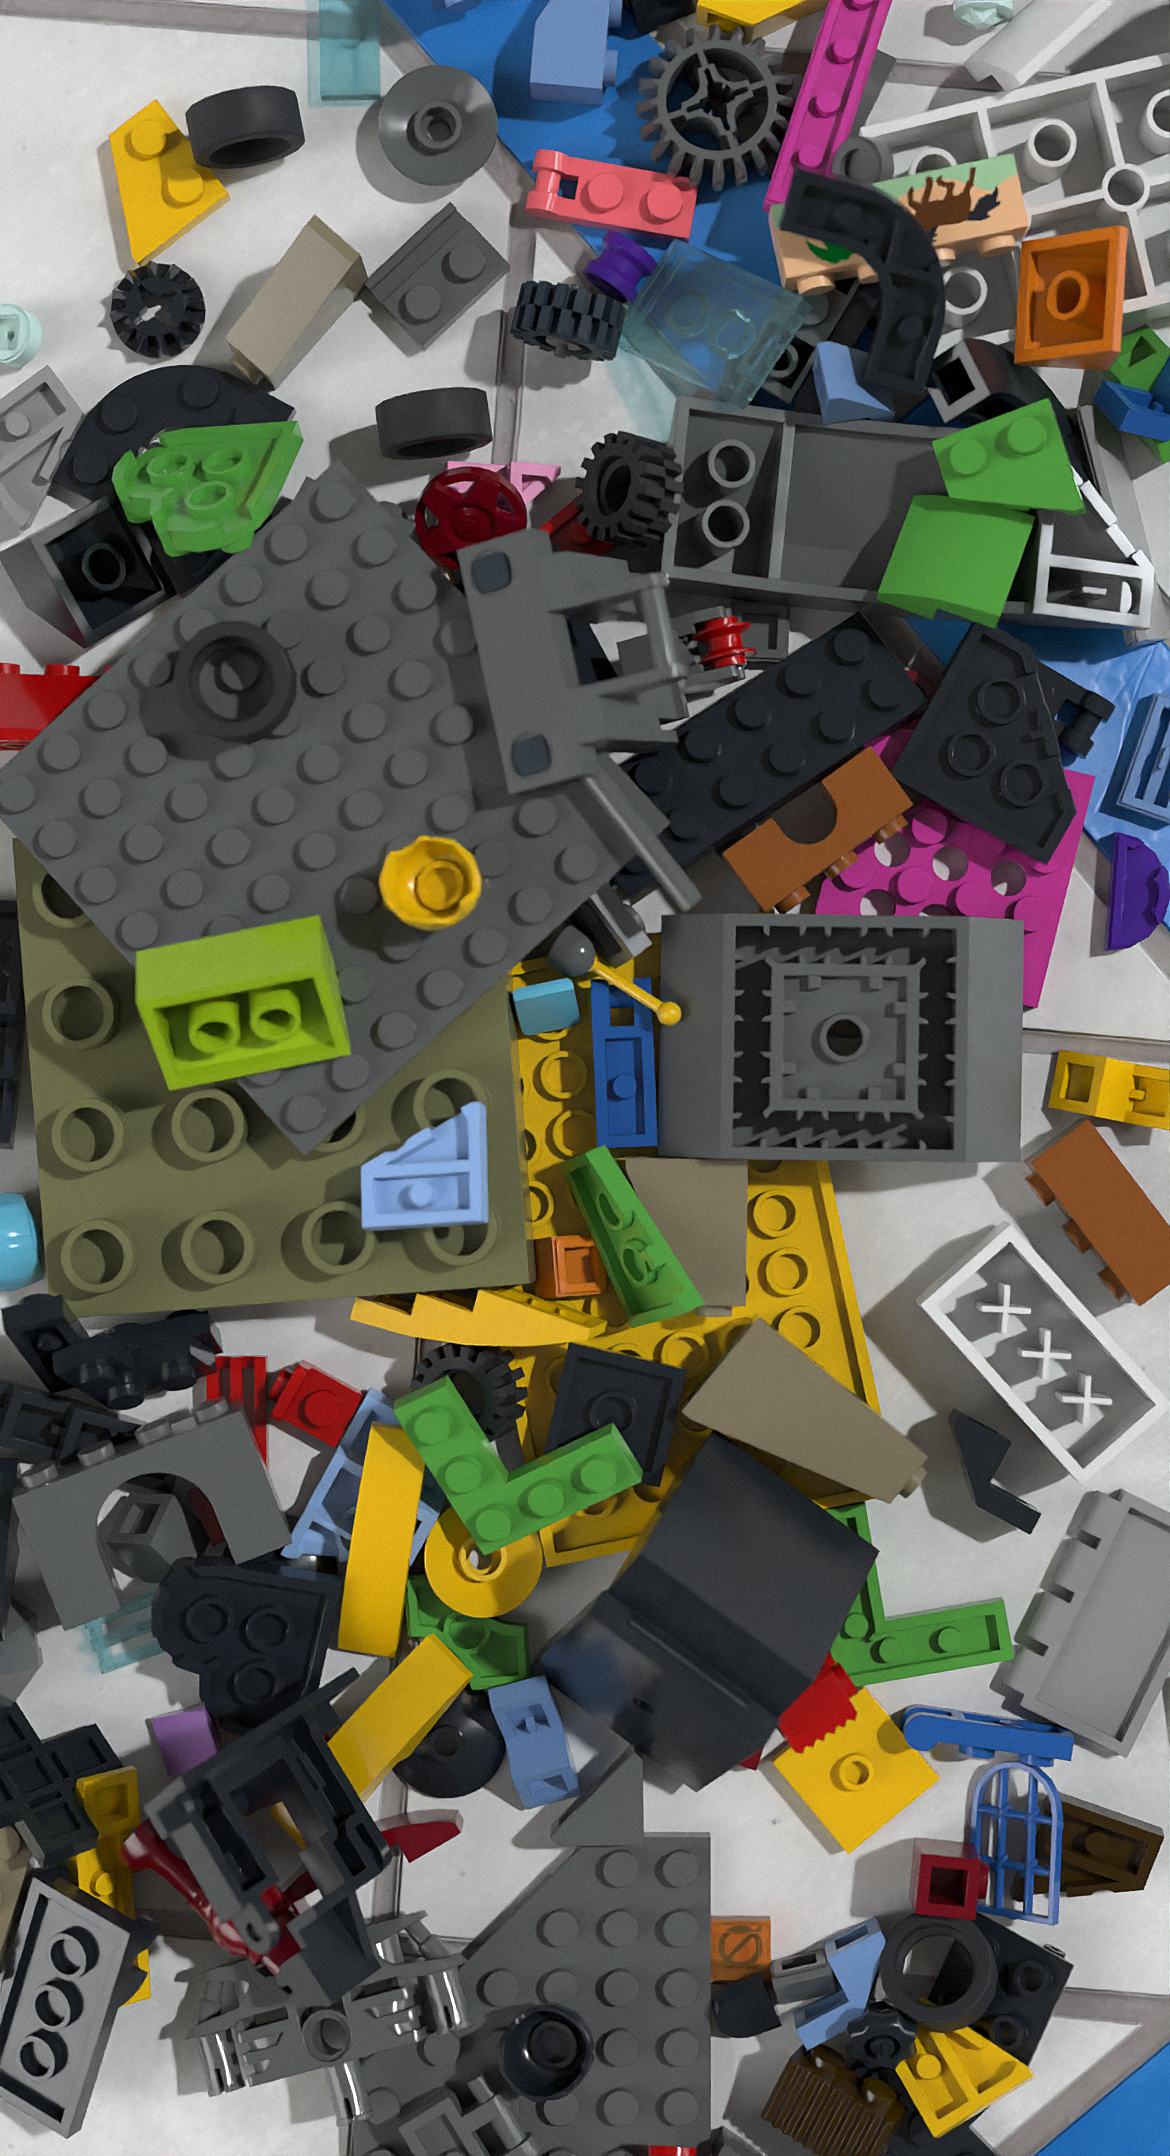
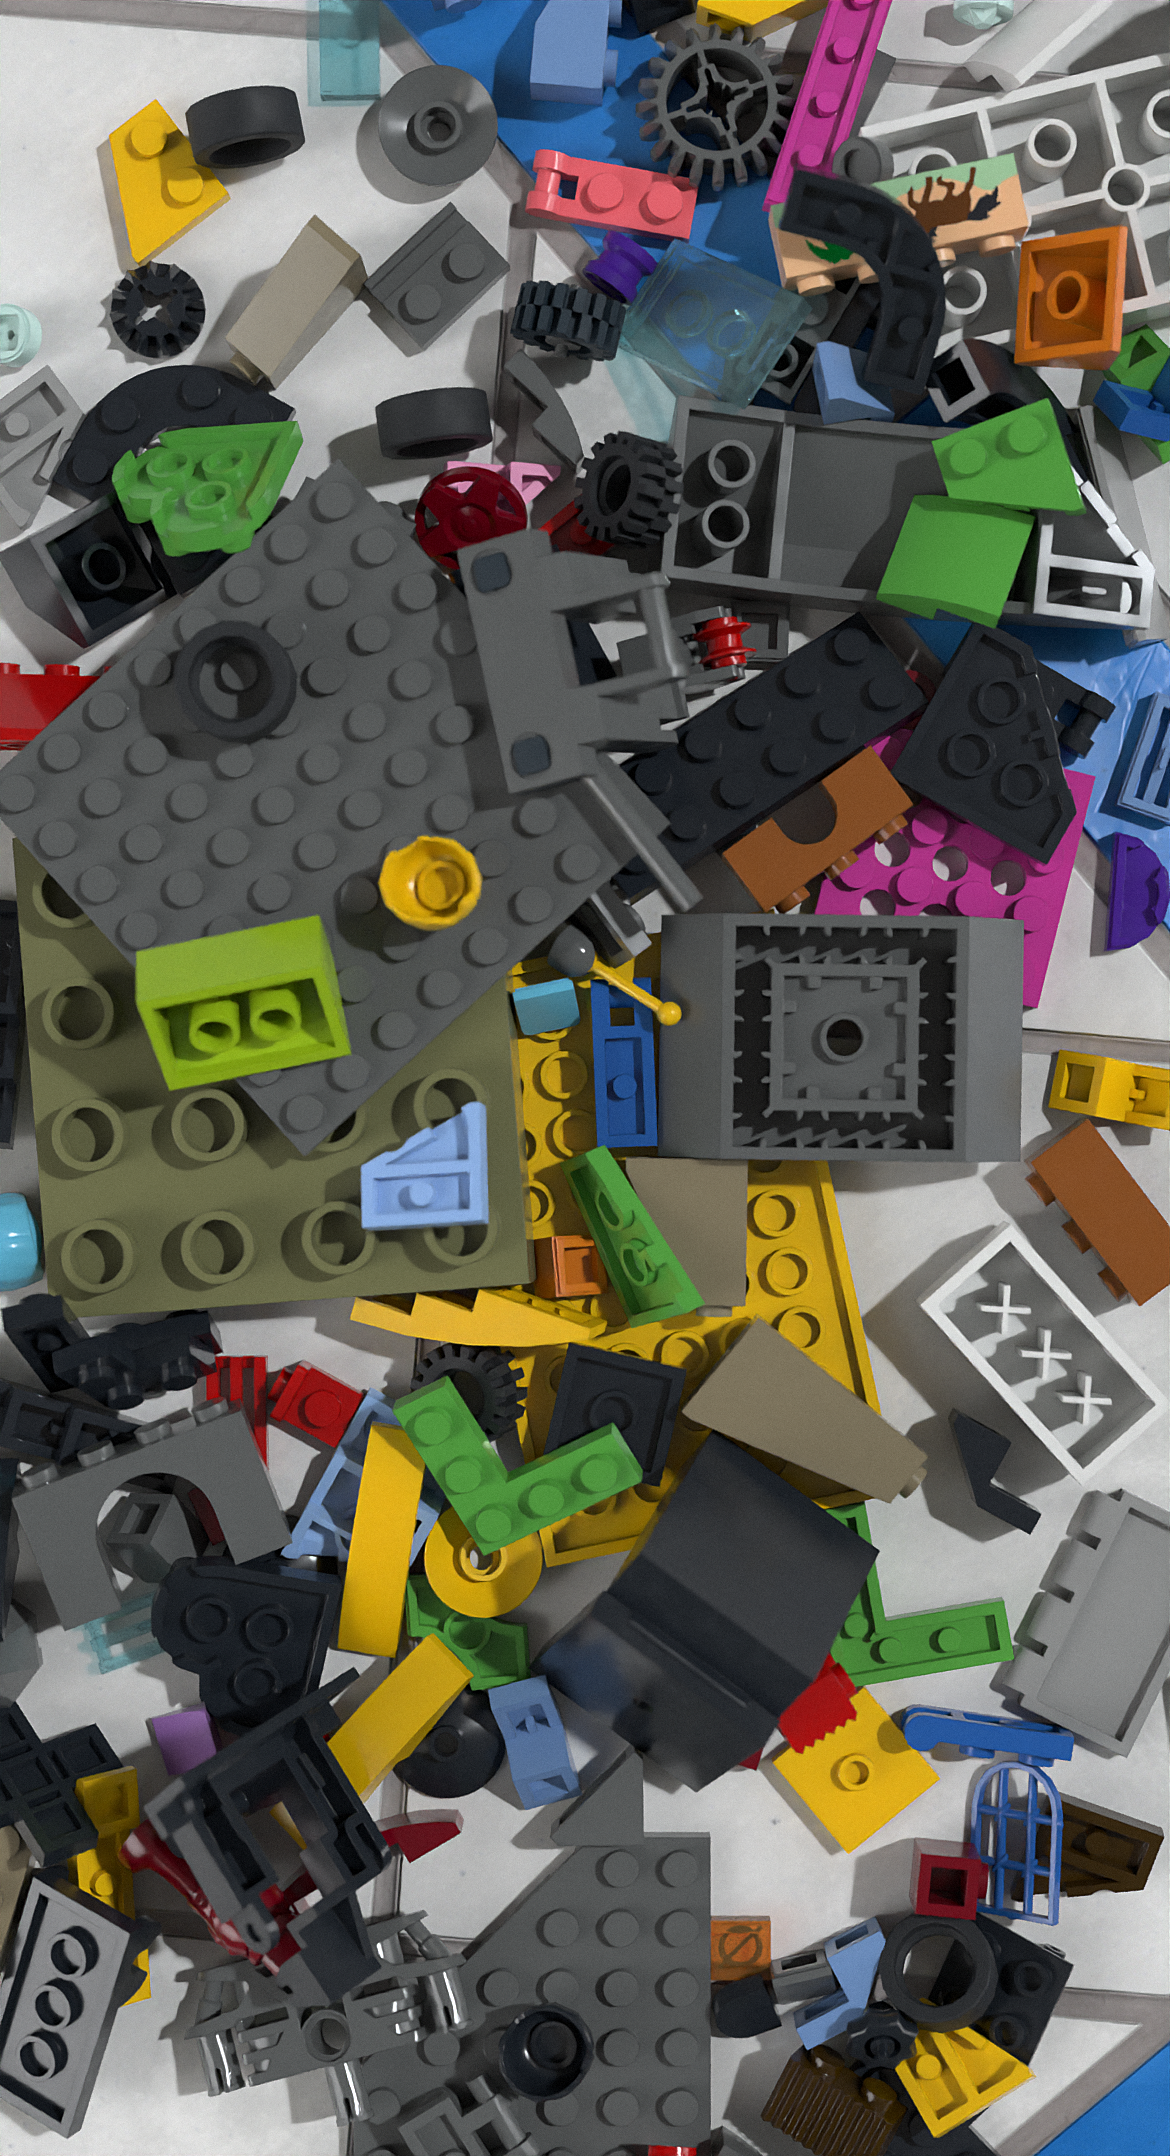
none -> dark grey slope [504,348,584,475]

